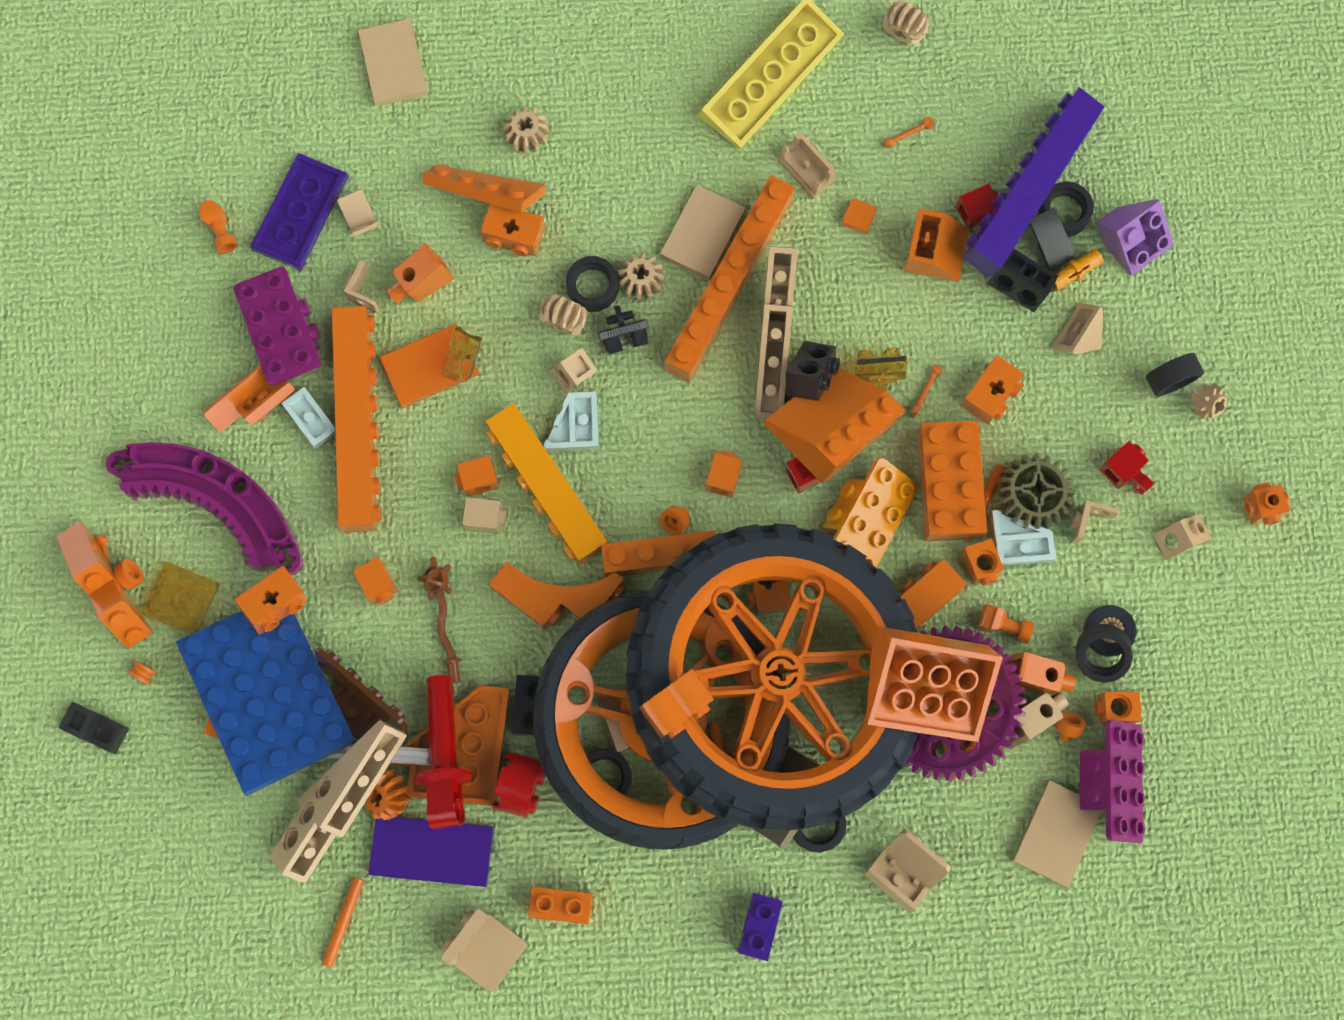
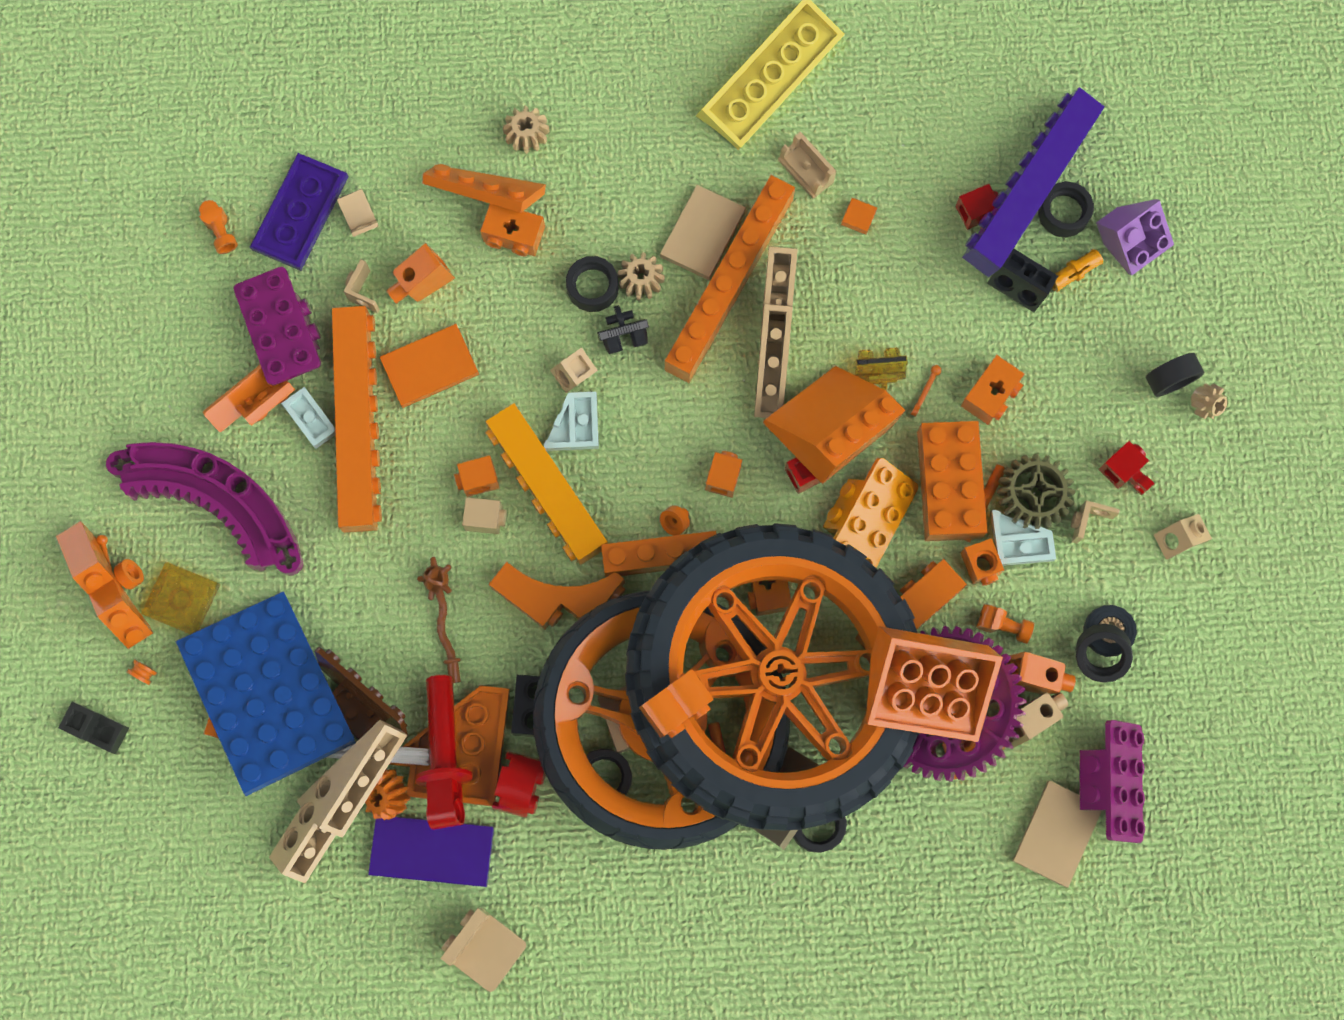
orange brick [234,566,308,635] -> none
orange bar [321,877,364,968] -> none
orange brick [353,557,398,605] -> none
tan tile [358,18,428,106] -> none
clear yellow hips [442,326,482,382] -> none
orange brick [528,887,594,924] -> none
tan gear [539,295,587,335] -> none
dark purple brick [737,893,783,961] -> none
black brick [785,341,840,401] -> none
tan bracket [864,830,951,914] -> none
tan gear [882,0,930,45] -> none
orange hinge [884,117,934,148] -> none
orange slope [904,208,969,282] -> none
pearl dark grey slope [1029,207,1075,271] -> none
tan slope [1051,303,1103,355] -> none
orange tile [1054,711,1086,742] -> none
orange brick [1094,692,1142,724] -> none
orange brick [1243,482,1290,526] -> none

